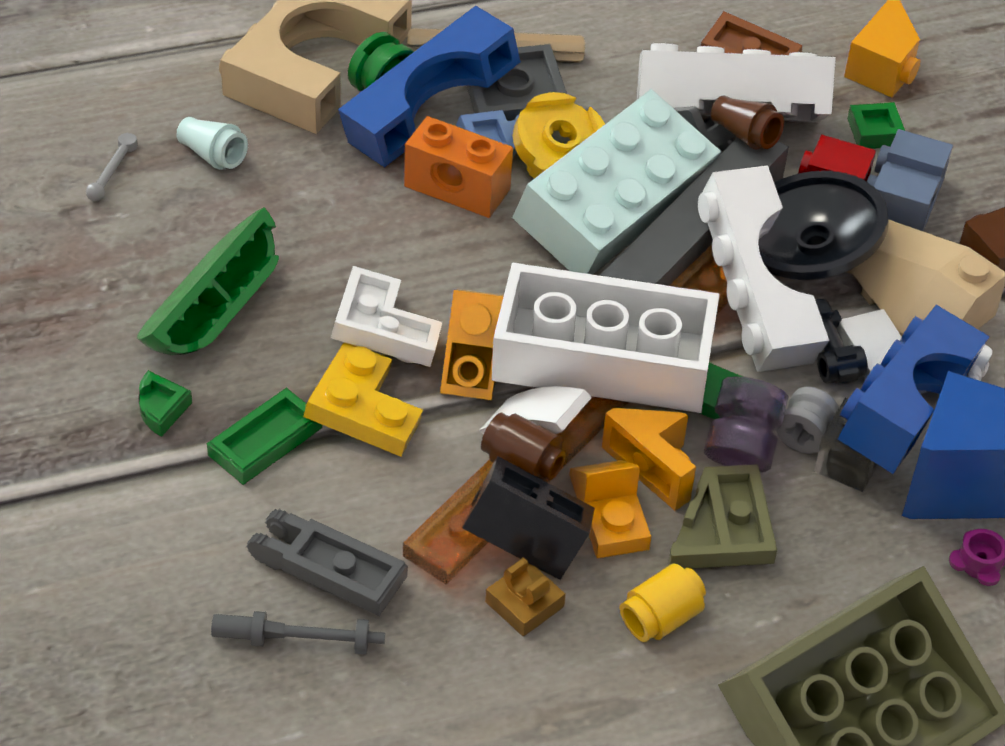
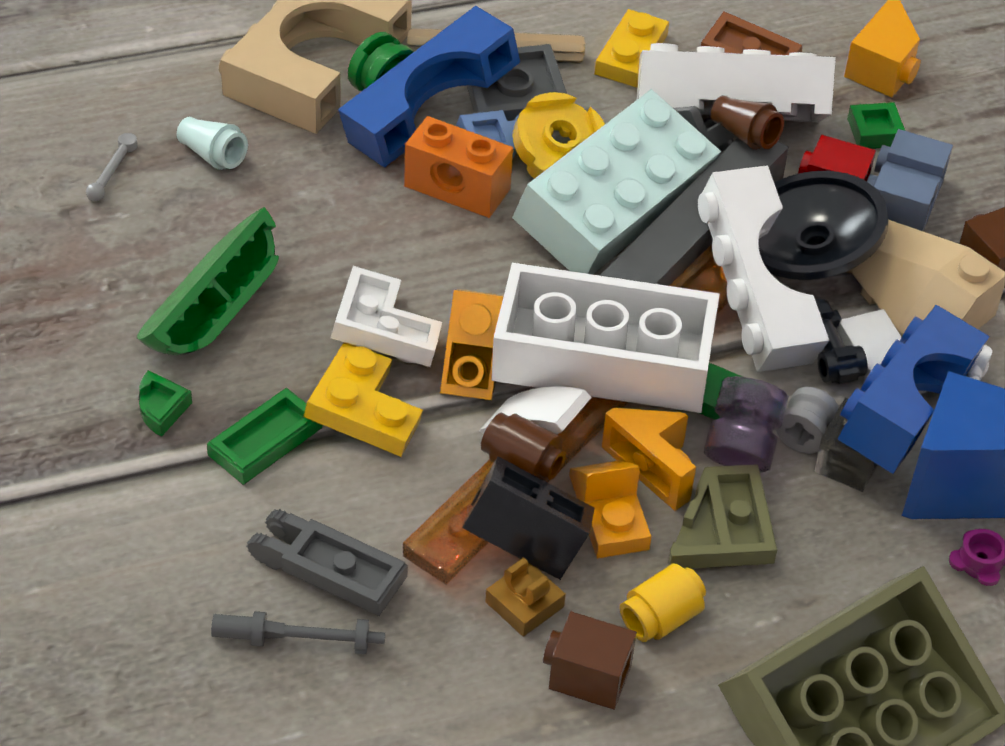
none -> reddish brown brick [543,611,637,710]
none -> yellow plate [594,9,669,88]

